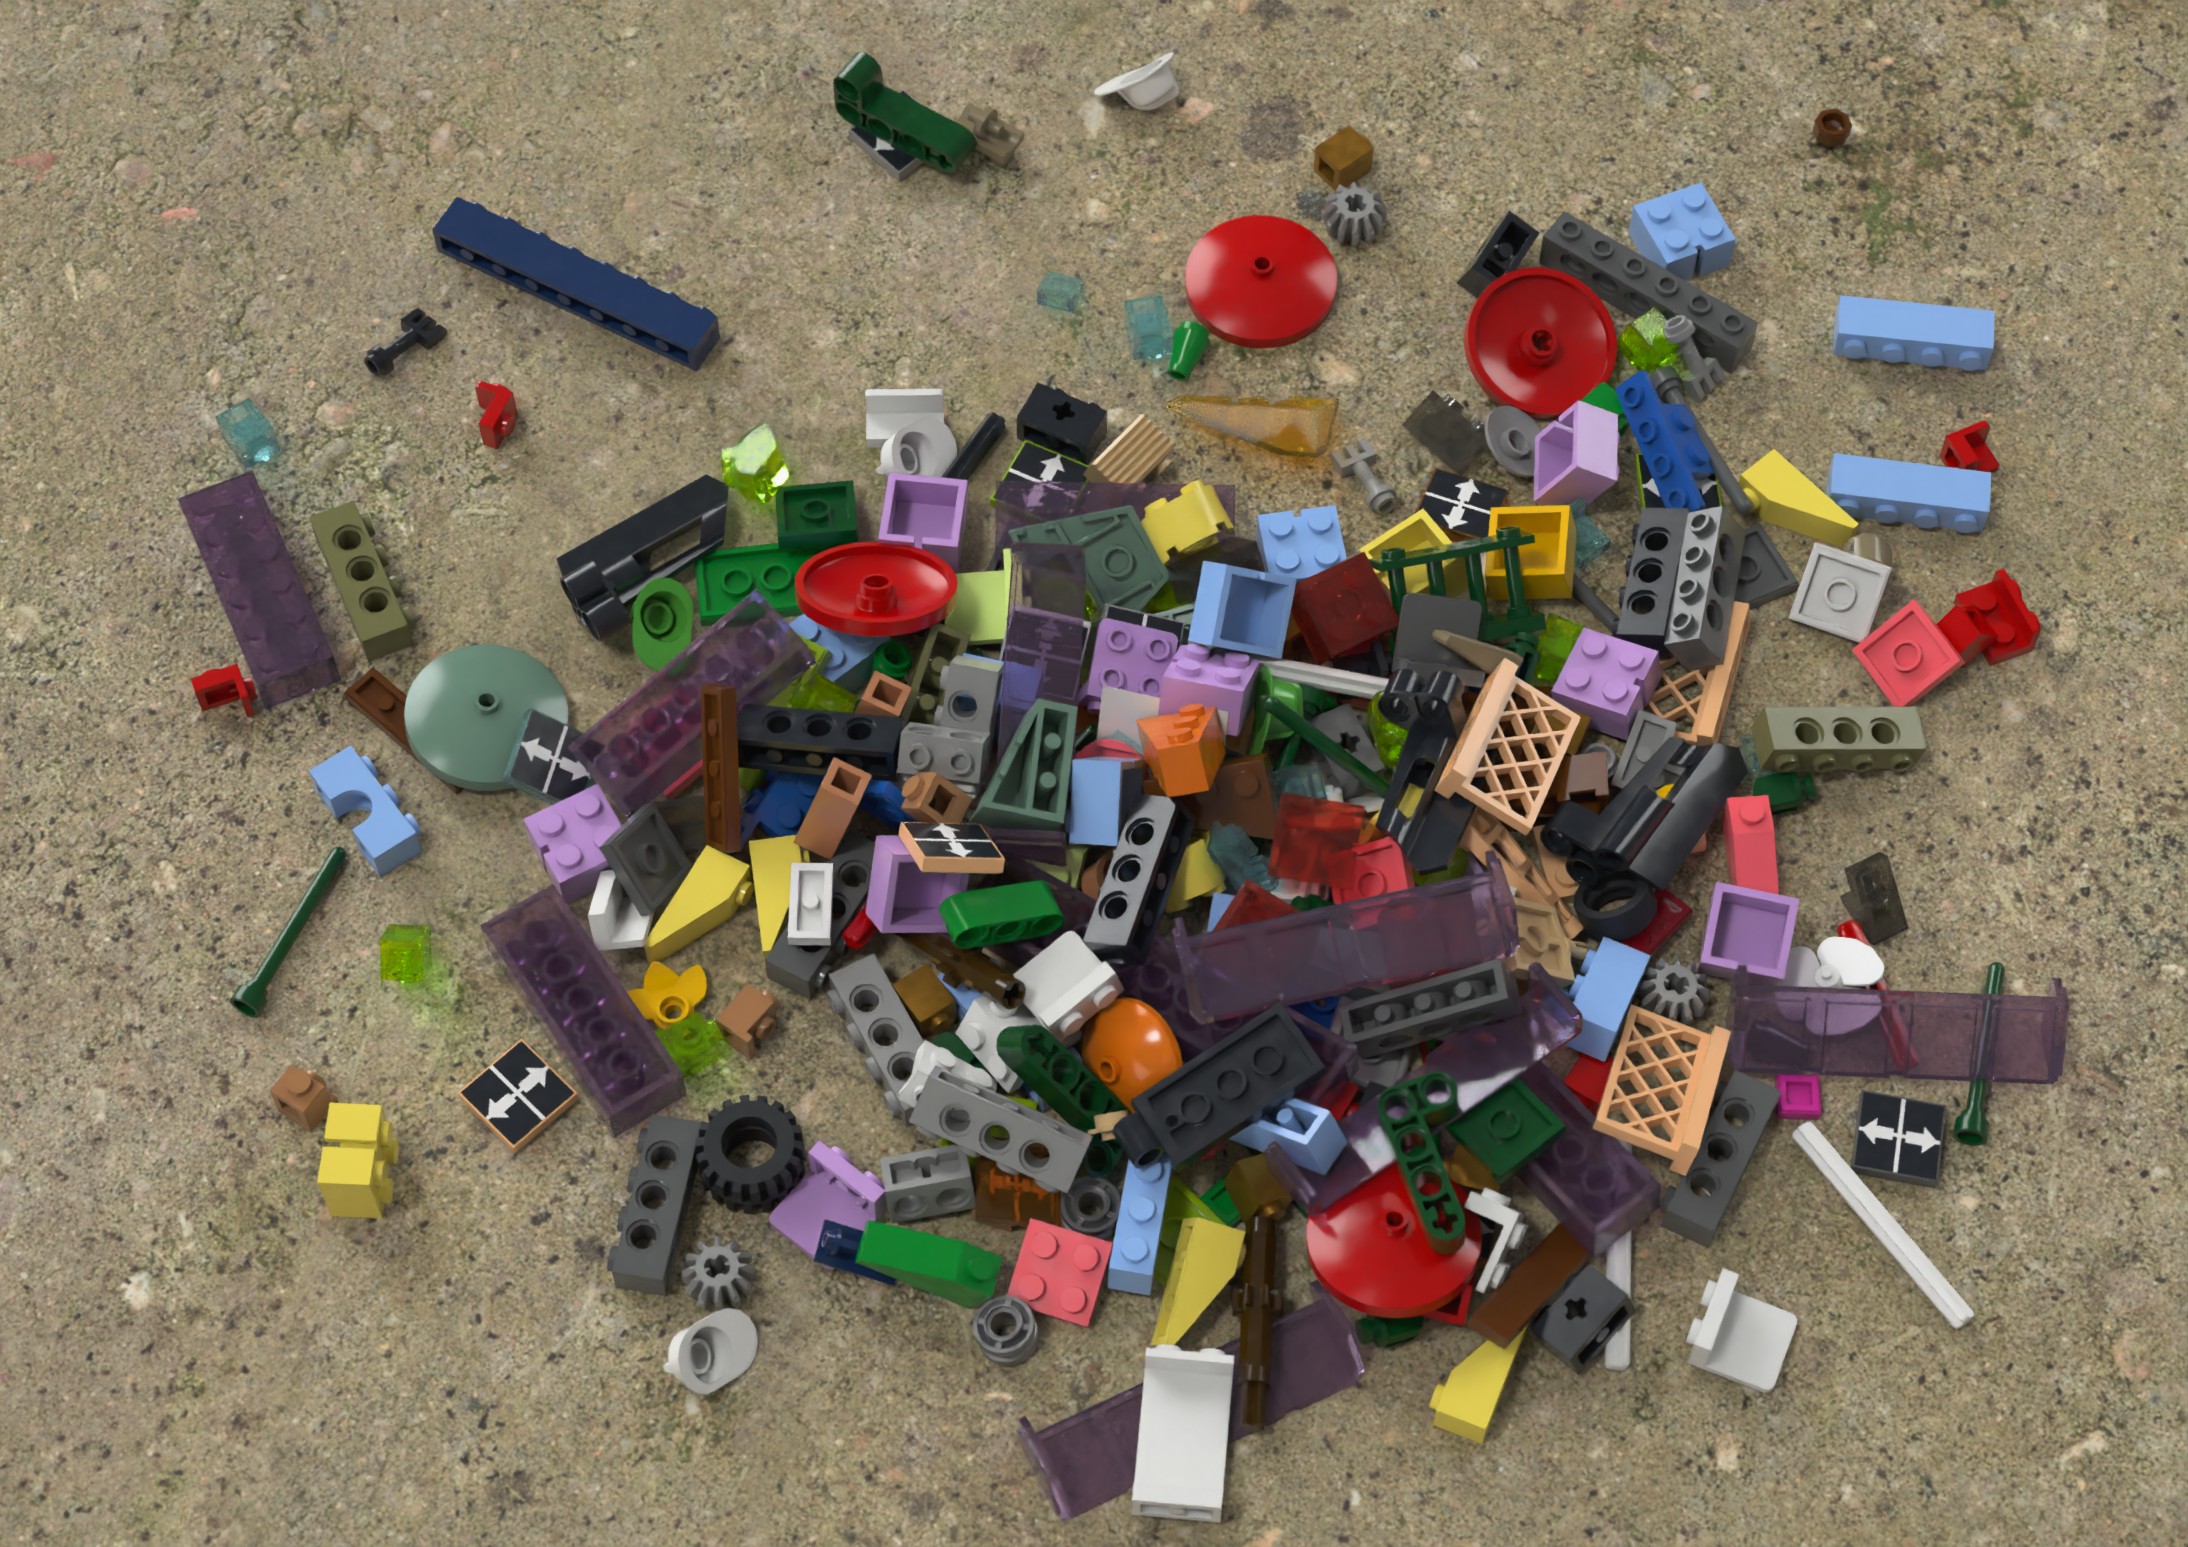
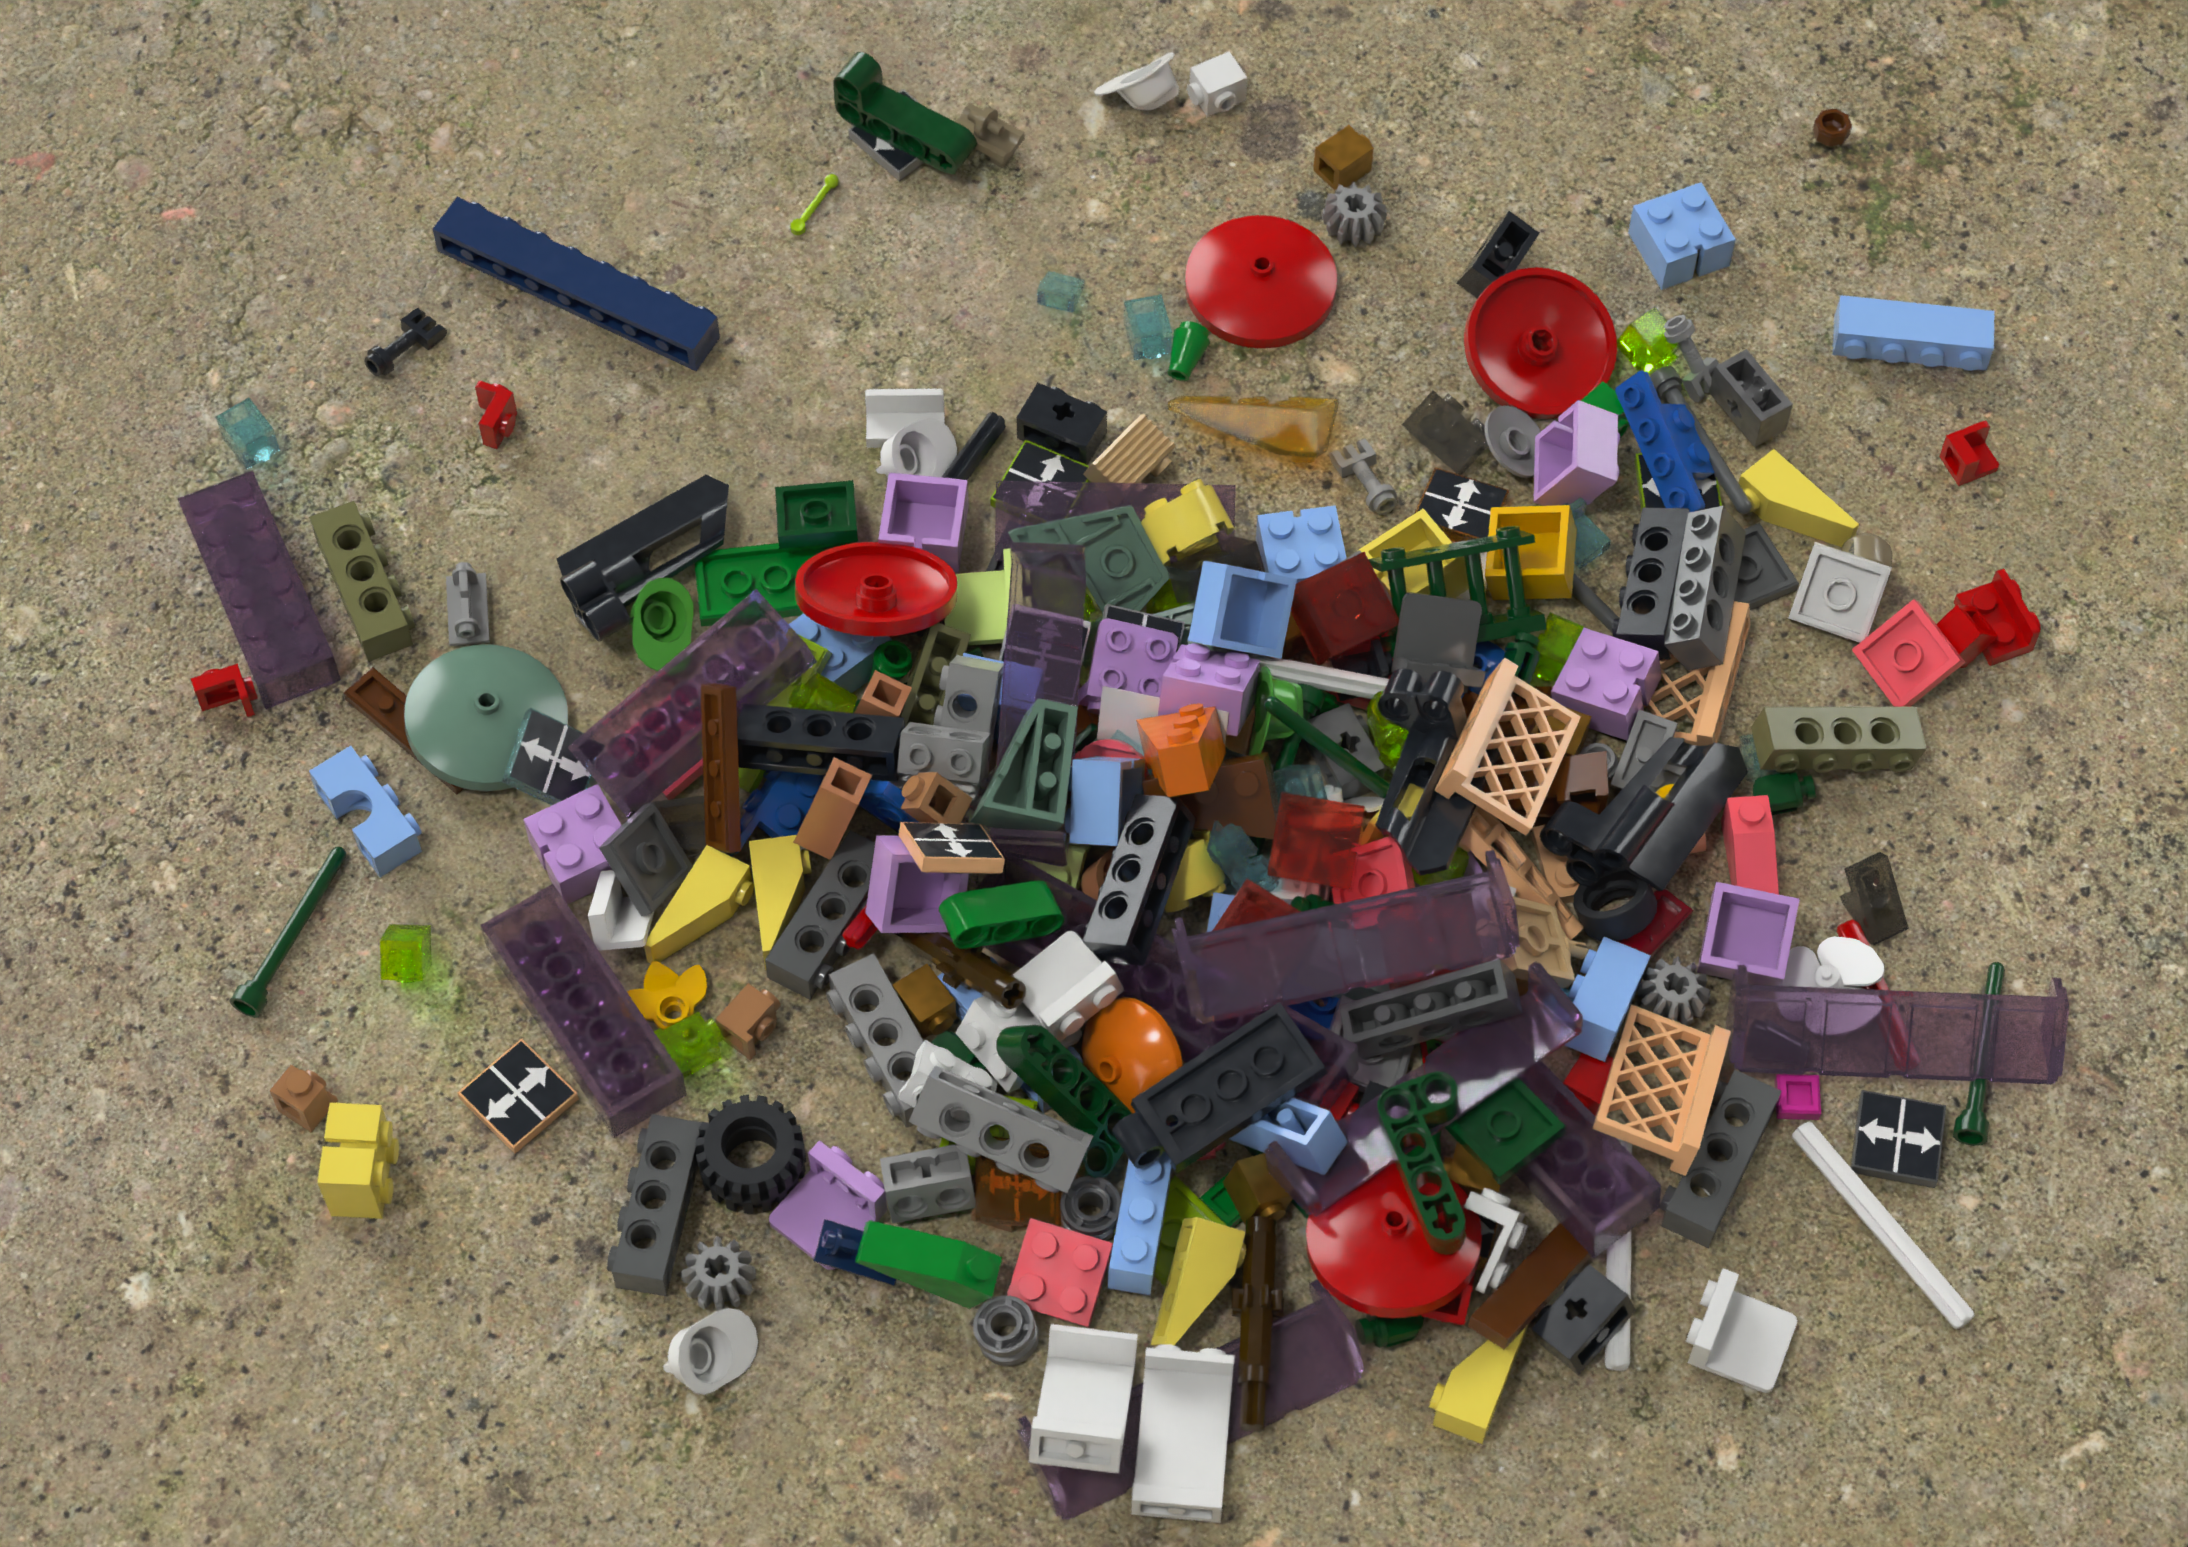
clear neon green piece [720,422,789,505] -> none
white plate [788,863,834,946] -> none
tan plate [1088,1110,1128,1141] -> none
dark tan slope [1431,629,1523,677] -> none
dark grey brick [1539,211,1758,375] -> none
light blue brick [1826,453,1991,533] -> none
none -> light grey hinge [446,562,490,646]
none -> lime hinge [790,174,839,235]
none -> white panel [1029,1324,1138,1473]
none -> white brick [1187,52,1247,117]
none -> flat silver brick [1709,349,1793,447]

